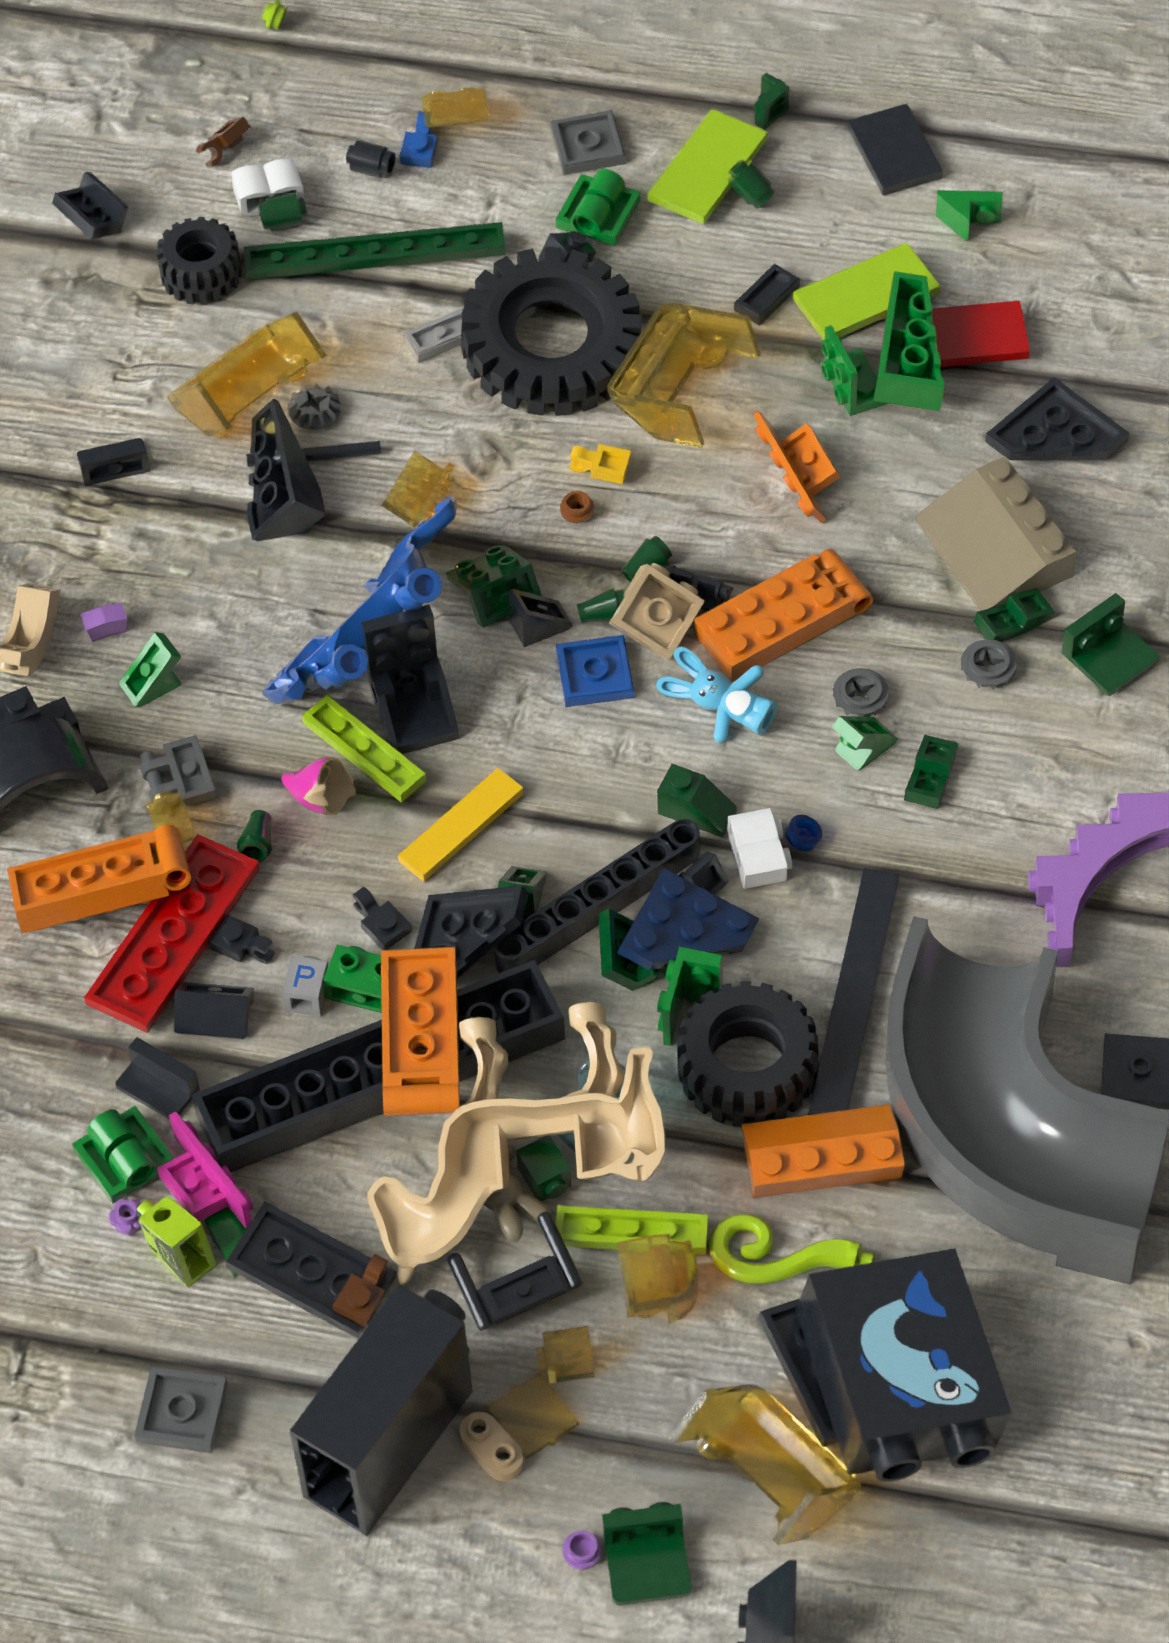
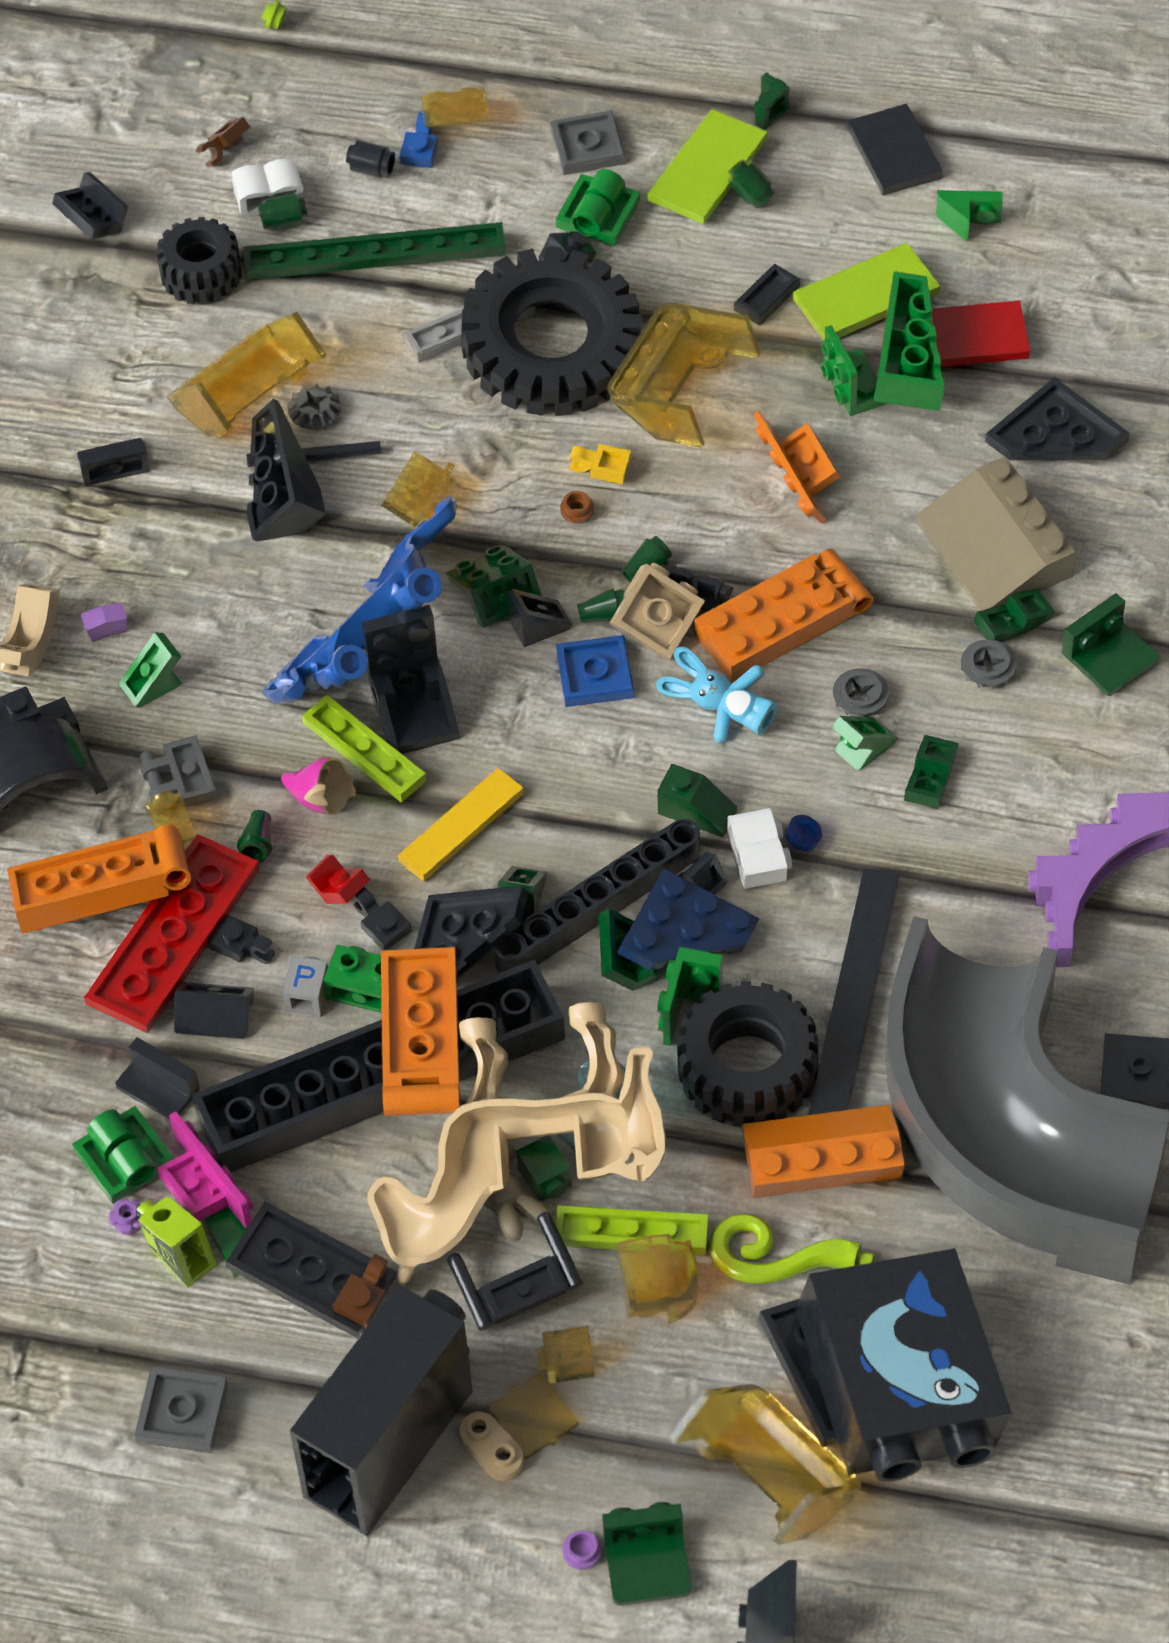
none -> red bracket [306,855,370,904]

